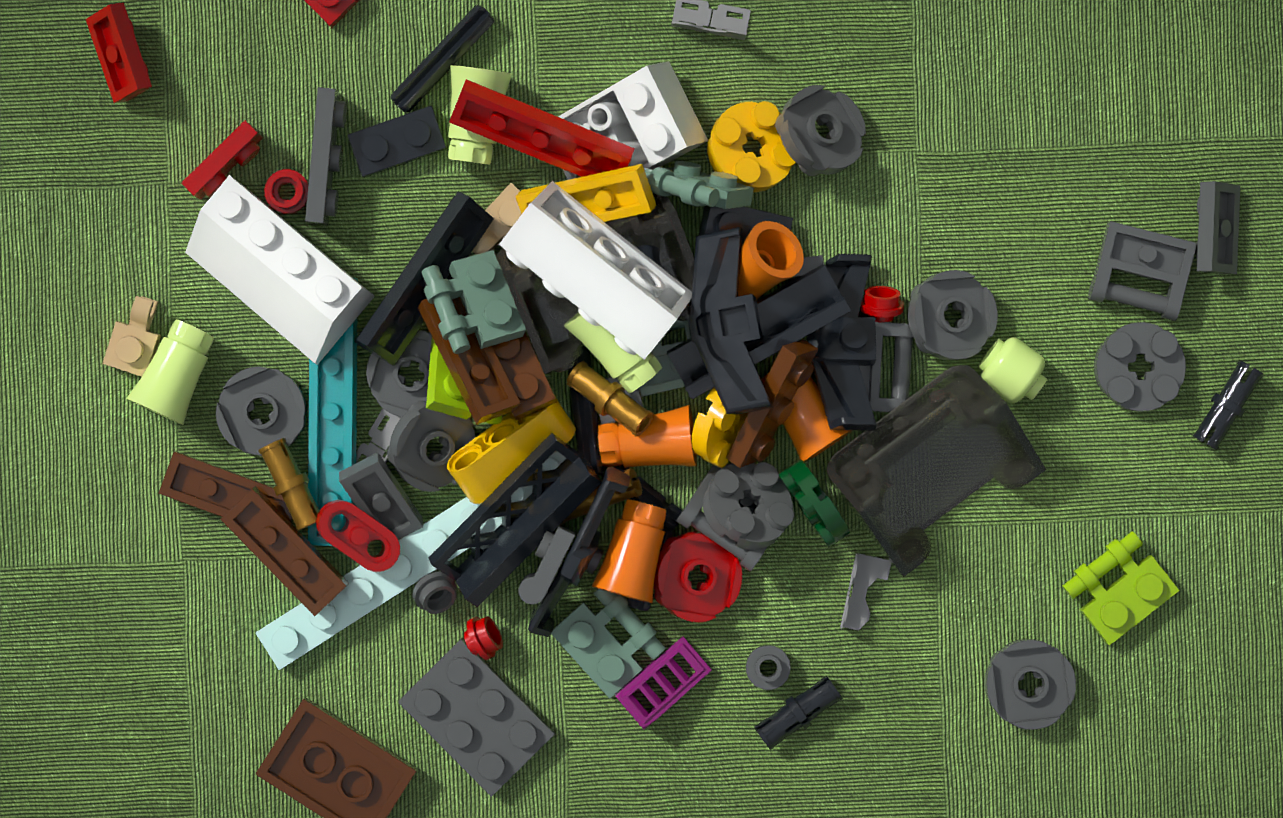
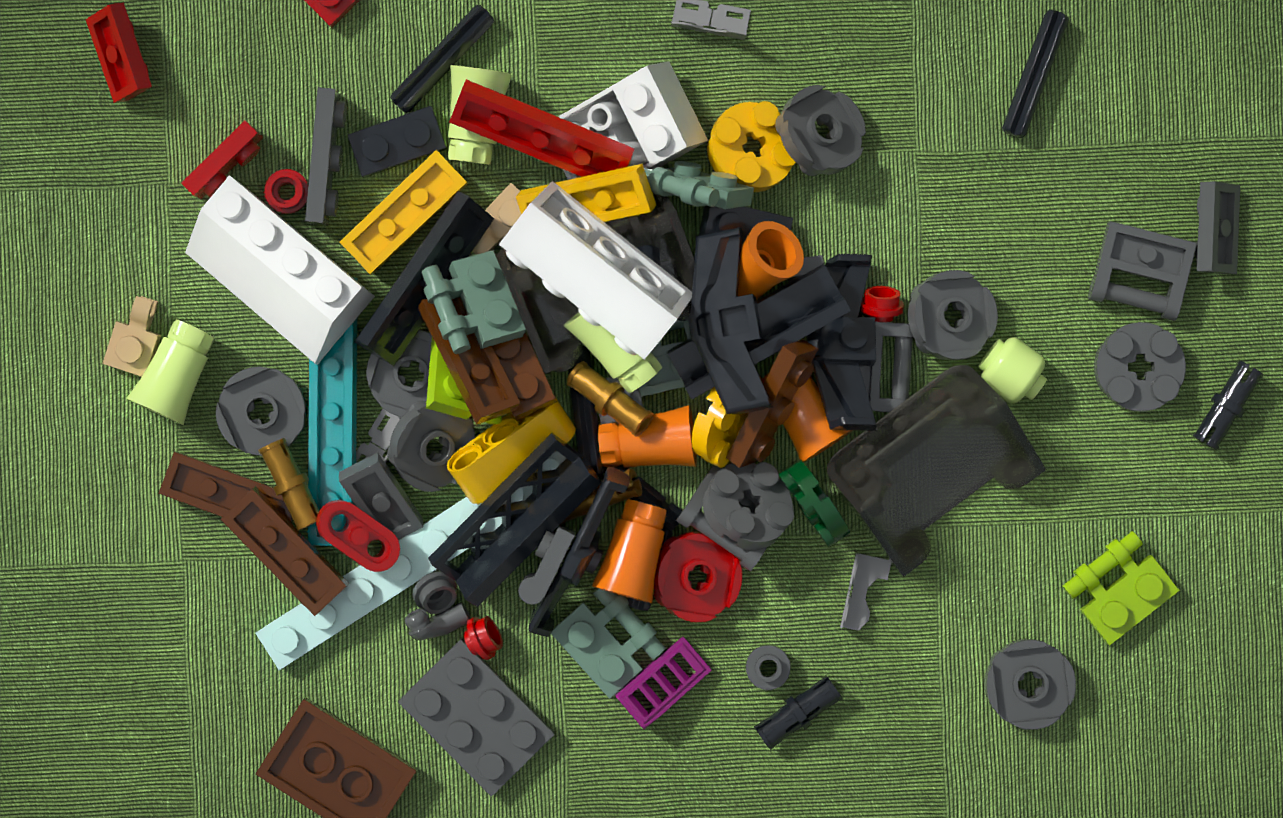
none -> yellow plate [340,150,468,275]
none -> dark grey arm [405,602,471,641]
none -> black axle [1002,10,1069,138]

